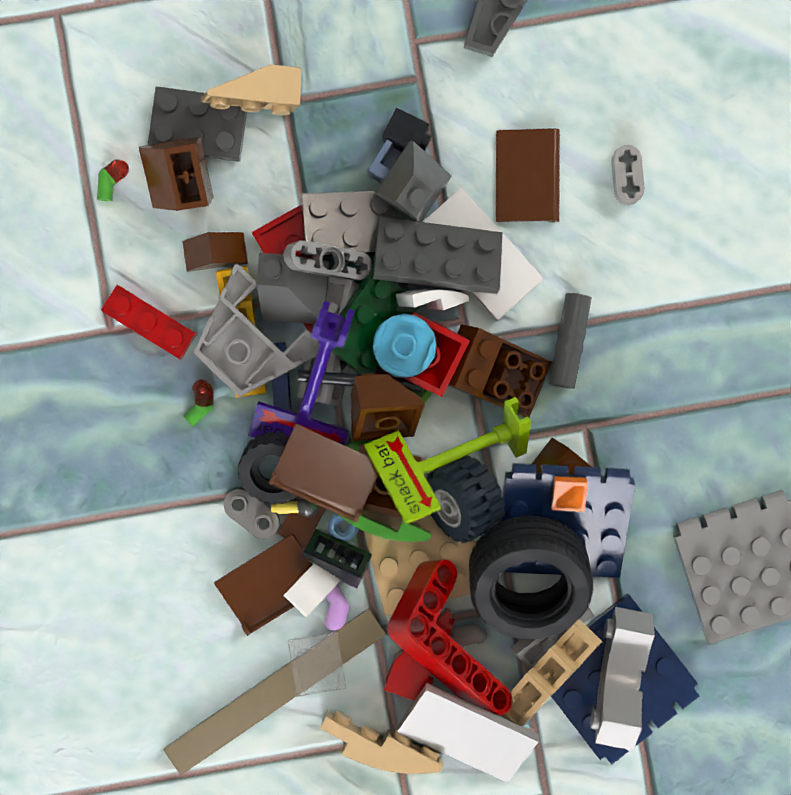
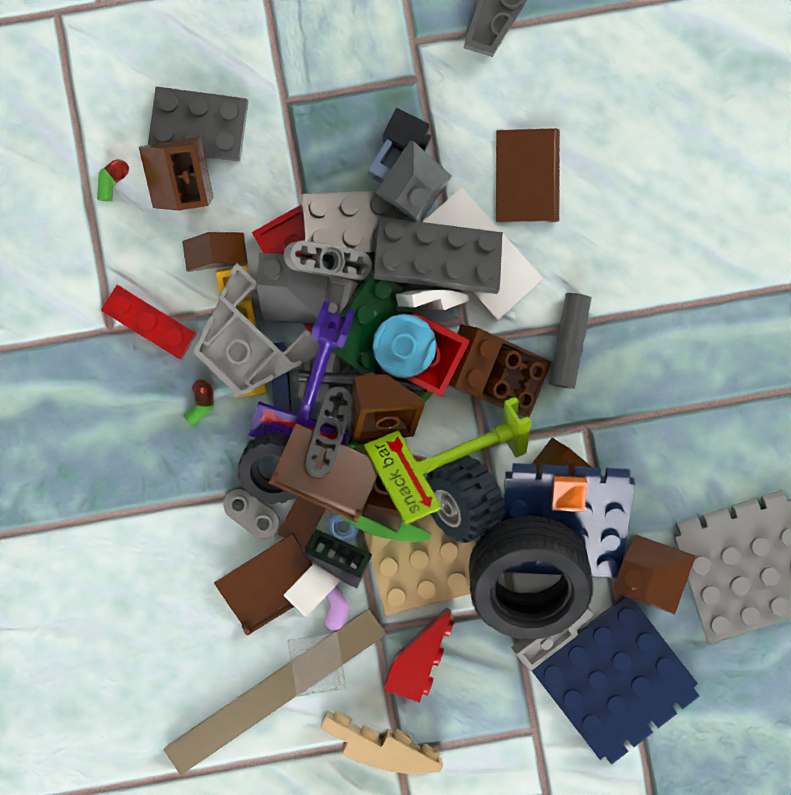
tan slope [201,64,301,116] -> none
piece [271,498,319,517] -> none
red beam [388,559,512,715] -> none
tile [397,683,539,783] -> none
light grey arm [451,624,487,648] -> none
tan slope [500,619,602,727] -> none
light grey brick [590,607,655,750] -> none
light grey beam [611,145,645,206] -> none
none -> dark grey beam [304,387,353,478]
none -> reddish brown slope [613,534,696,615]

